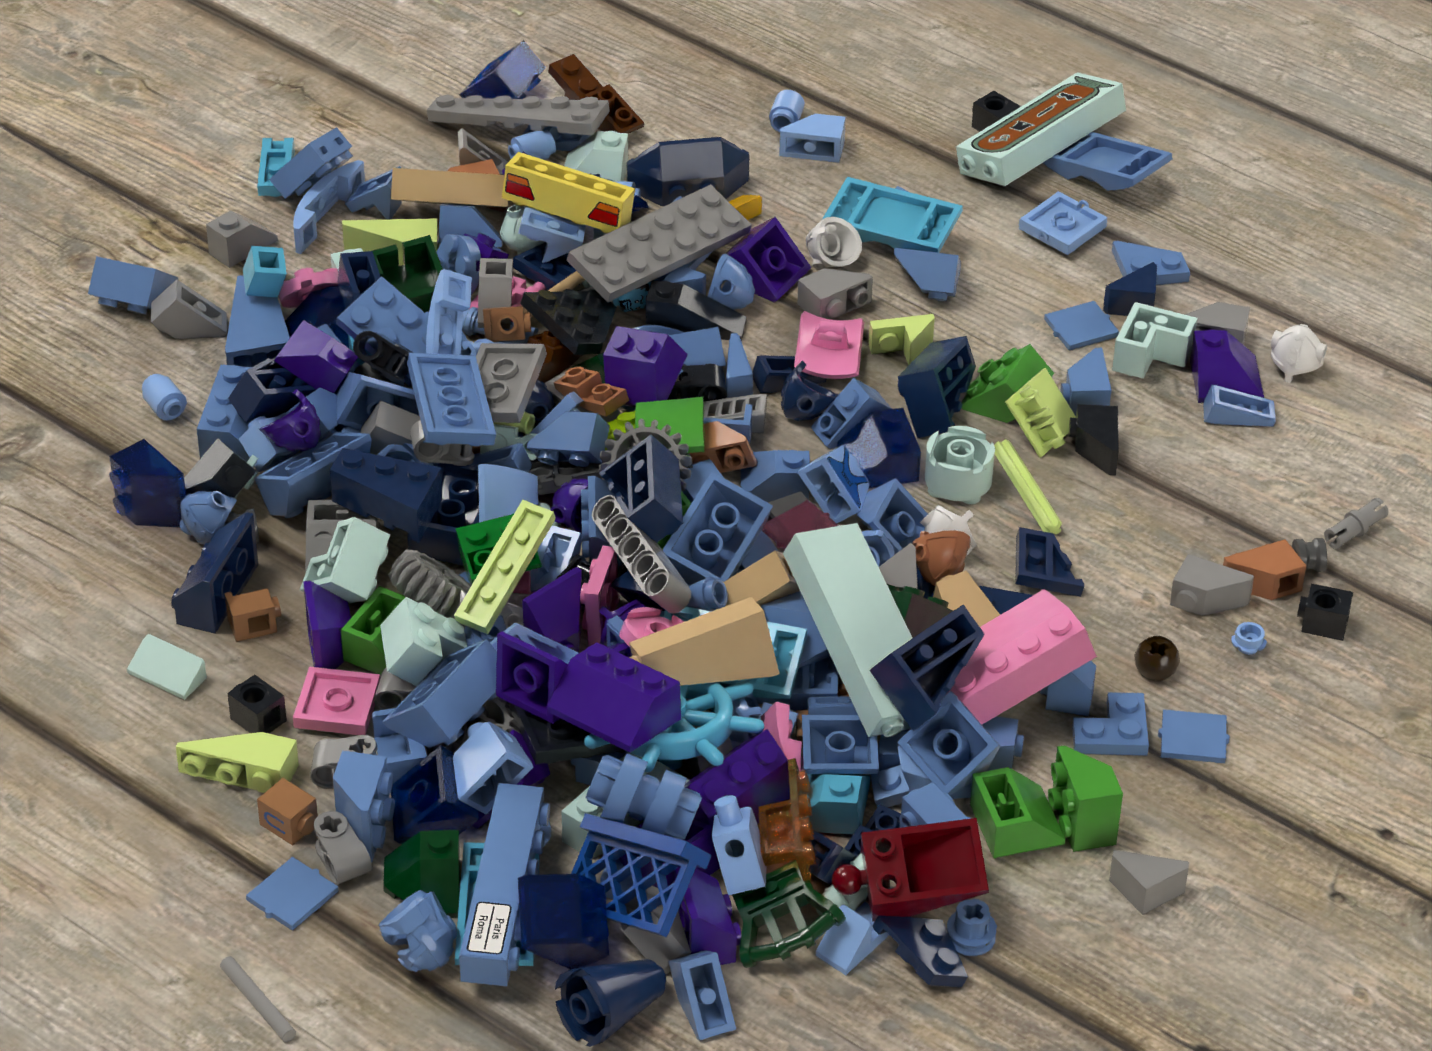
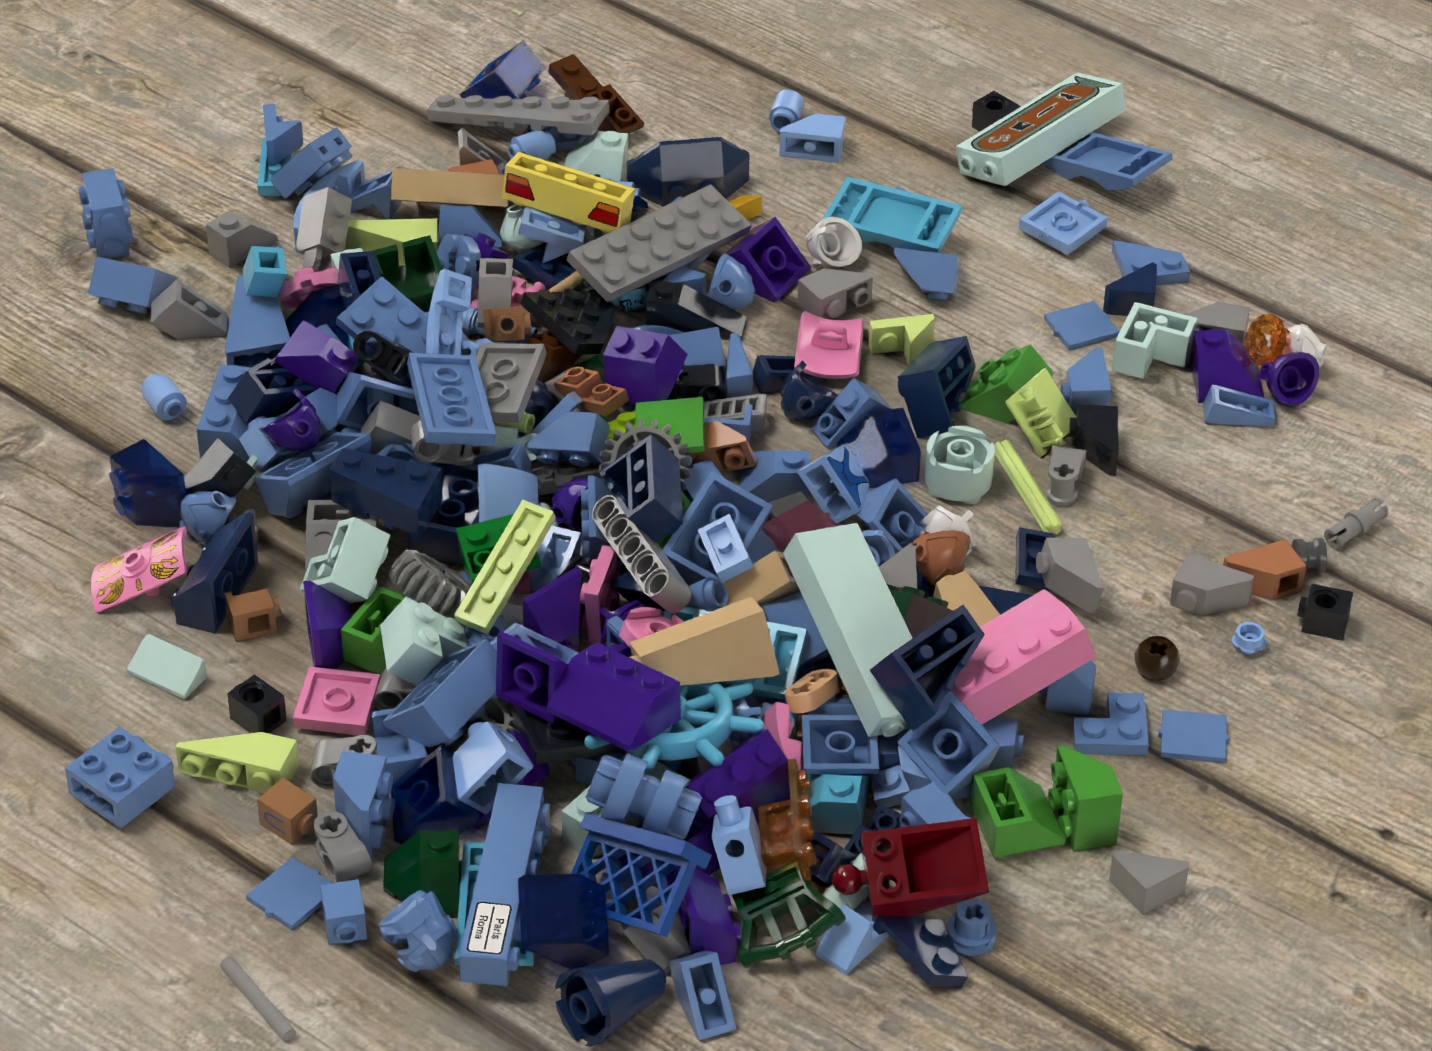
none -> medium blue brick [65,727,175,829]
none -> medium blue brick [78,168,134,259]
none -> bright pink shield [91,526,188,613]
none -> medium blue slope [263,104,303,166]
none -> light grey hinge [296,187,352,272]
none -> medium blue brick [320,879,367,945]
none -> light blue plate [698,514,754,583]
none -> light nougat beam [785,669,840,713]
none -> light grey slope [1036,538,1104,613]
none -> light grey piece [1047,446,1087,506]
none -> clear orange gear [1245,314,1290,366]
none -> dark purple helmet [1259,352,1319,406]

